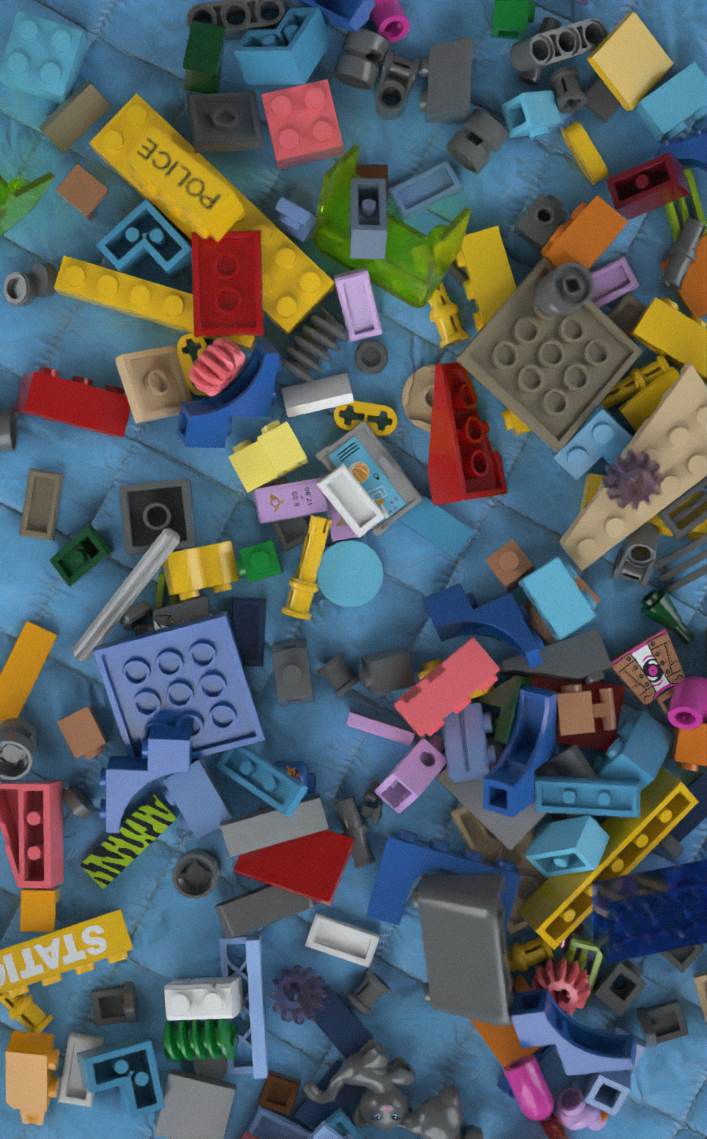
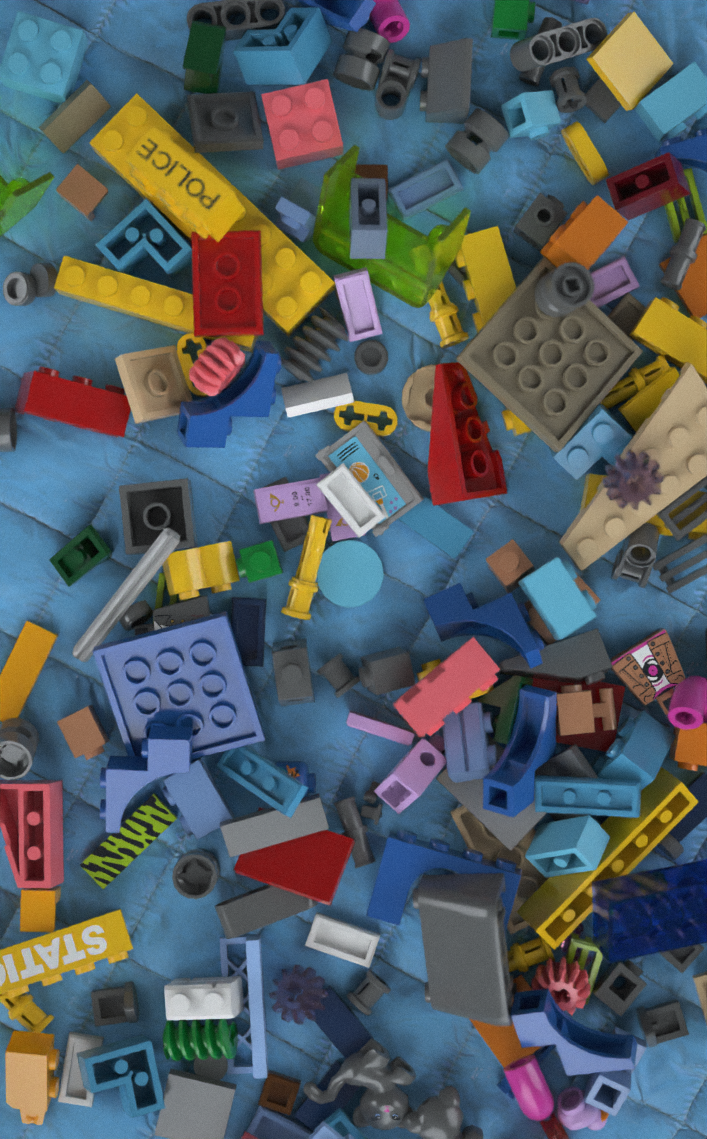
dark tan tile [19,469,65,541] -> none
dark grey tile [63,785,95,819] -> none
light yellow brick [228,420,309,495] -> none
dark green cone [640,589,695,644] -> none

